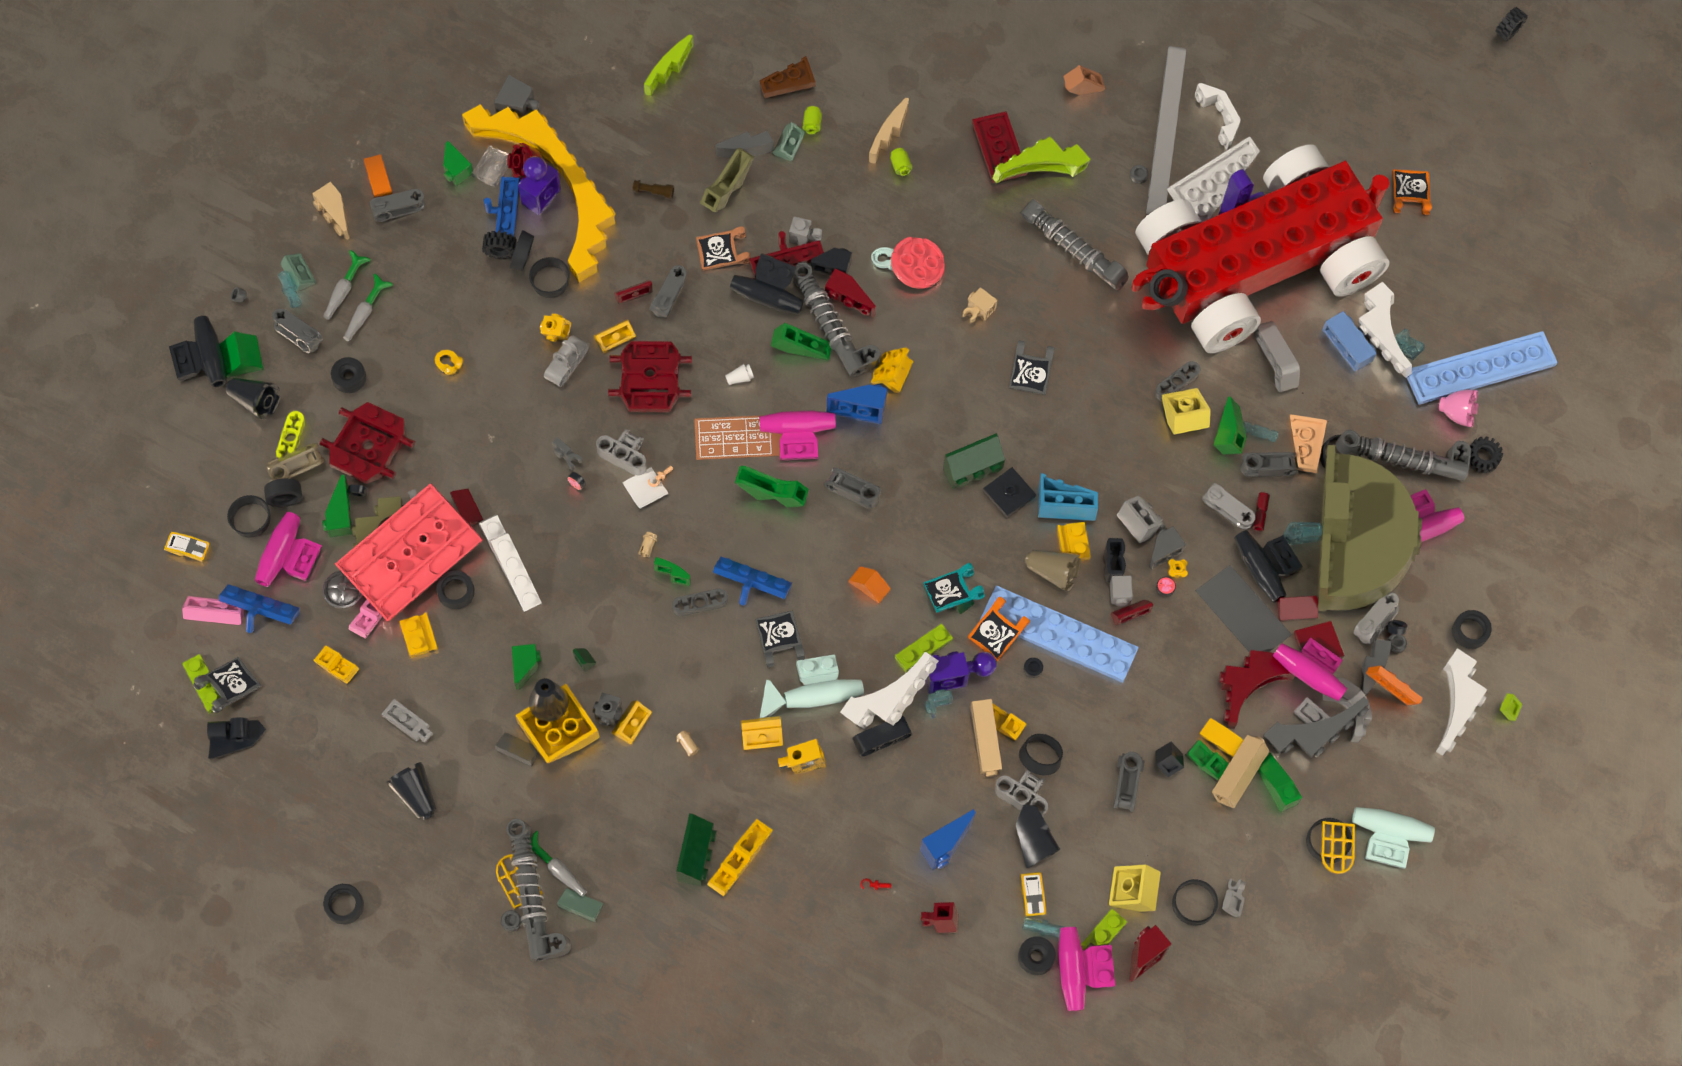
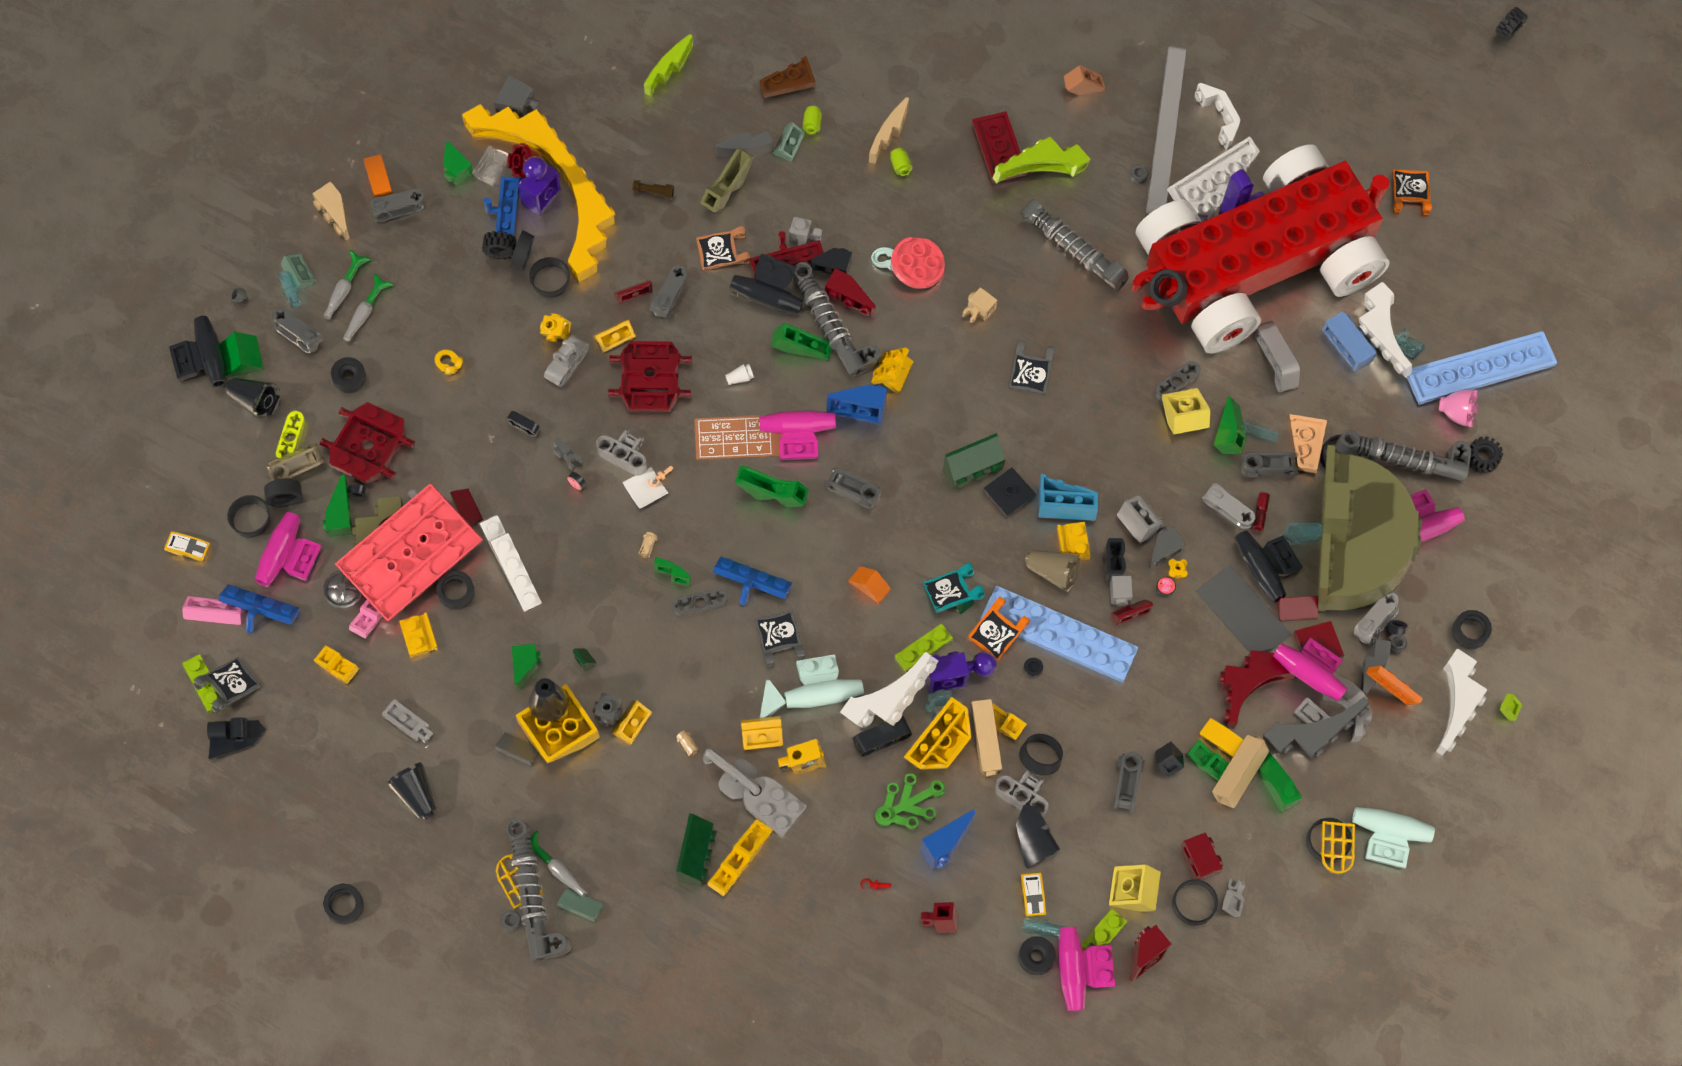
none -> black beam [506,411,541,437]
none -> light grey plate [703,748,807,838]
none -> bright green plant [875,773,945,830]
none -> yellow wedge [904,697,971,769]
none -> dark red brick [1181,832,1223,880]

